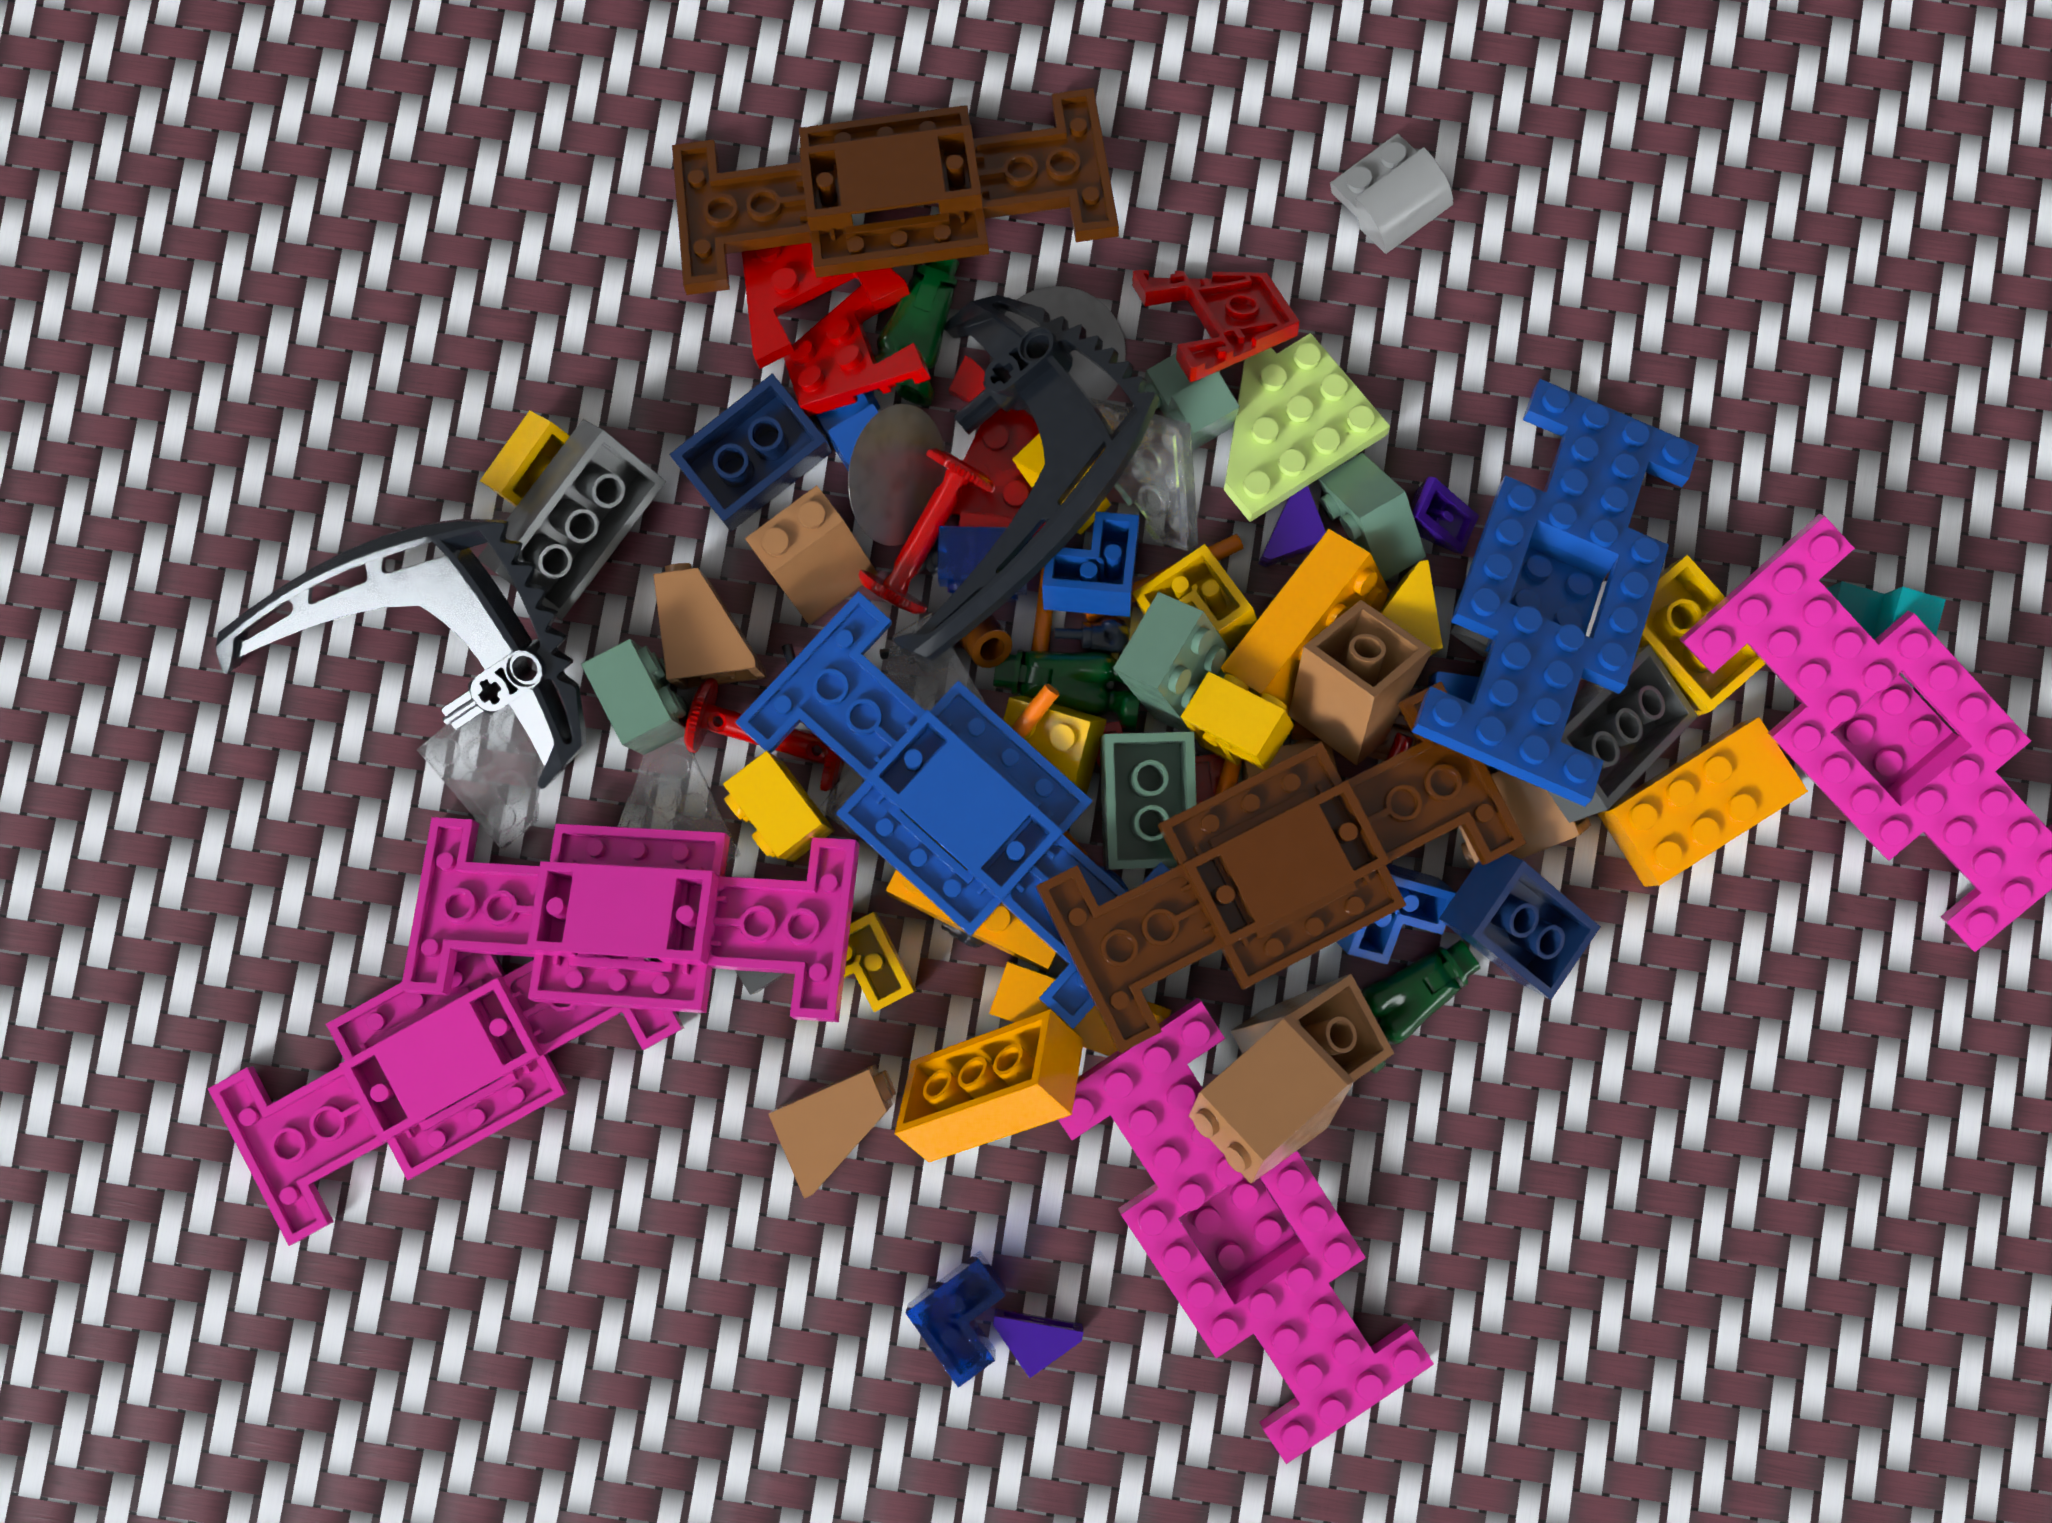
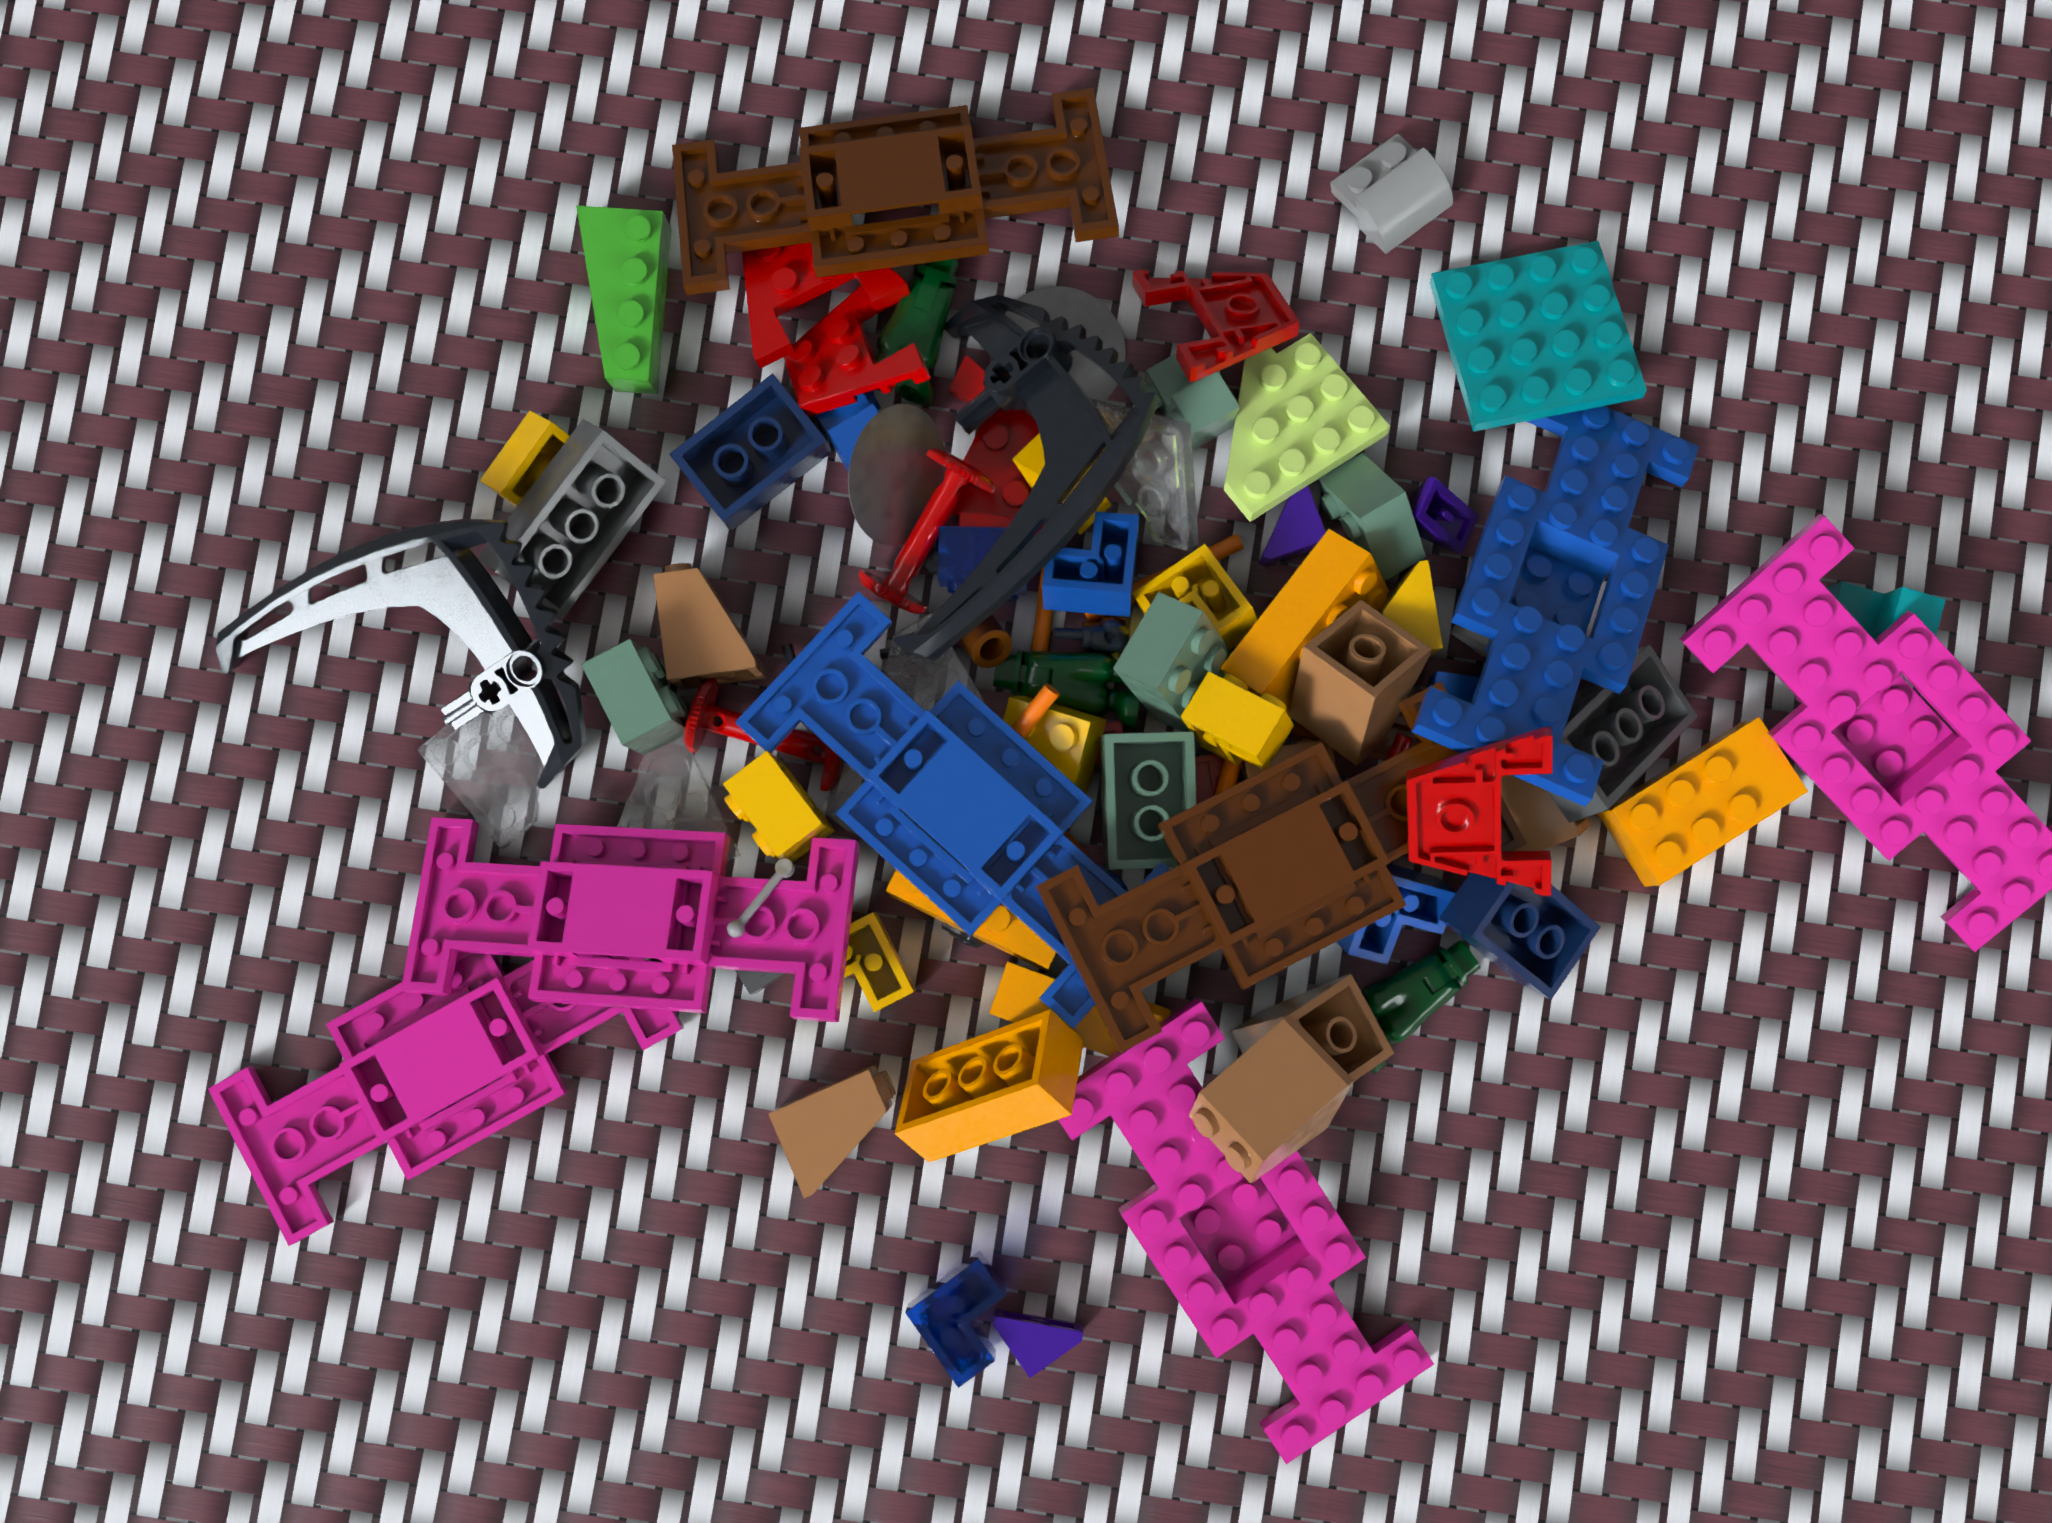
medium nougat slope [745,485,878,626] -> none
yellow brick [1638,555,1765,716] -> none
none -> bright green wedge [576,205,671,394]
none -> light grey hinge [727,858,795,938]
none -> red wing [1406,727,1553,896]
none -> teal plate [1430,240,1647,432]

